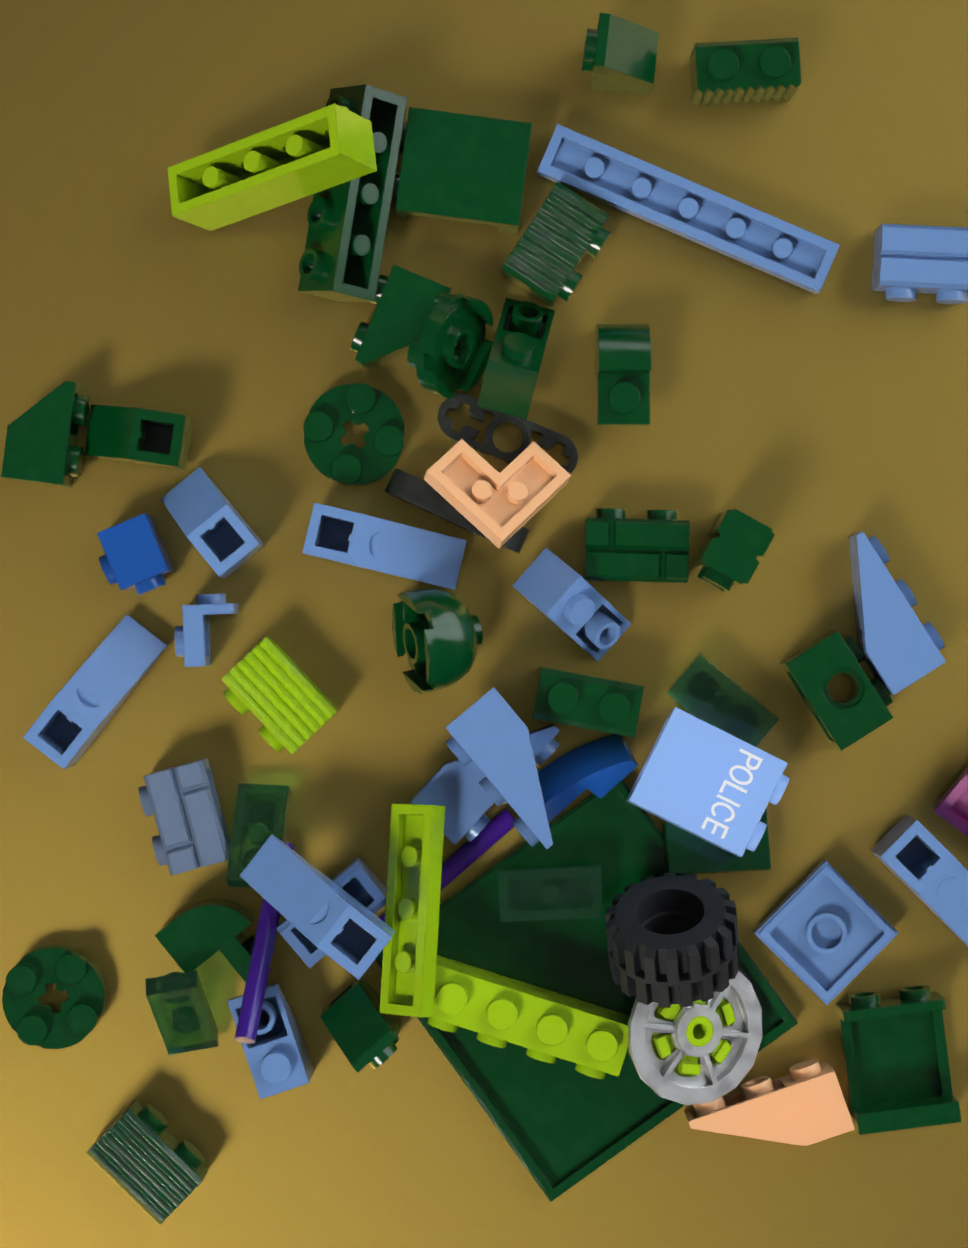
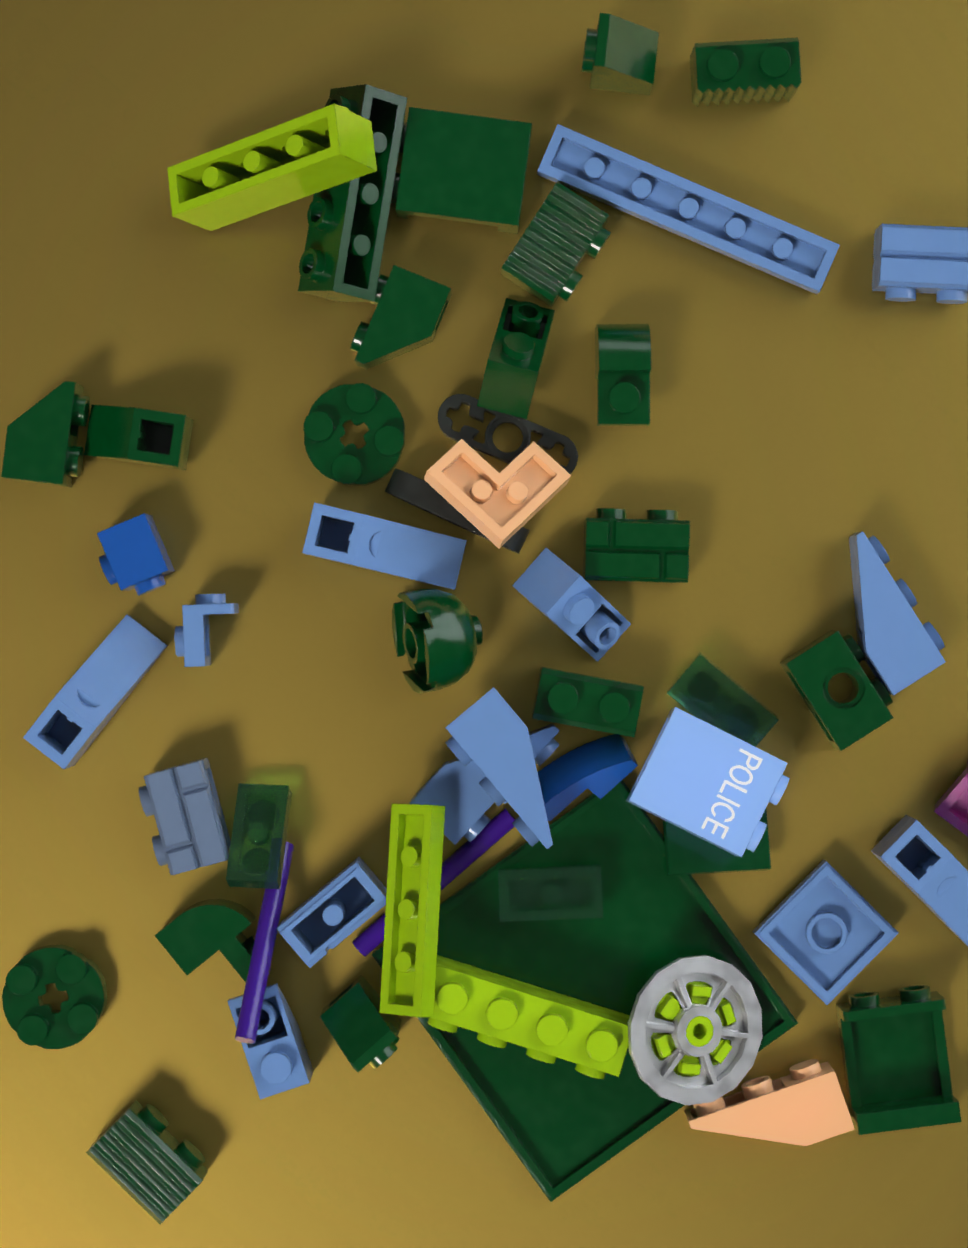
clear green plate [145,970,219,1055] -> none
medium blue slope [161,467,265,578] -> none
lime brick [221,637,339,754] -> none
medium blue slope [239,834,396,980] -> none
dark green plate [407,292,493,399] -> none
black tyre [605,873,740,1008] -> none
dark green brick [693,509,775,592] -> none

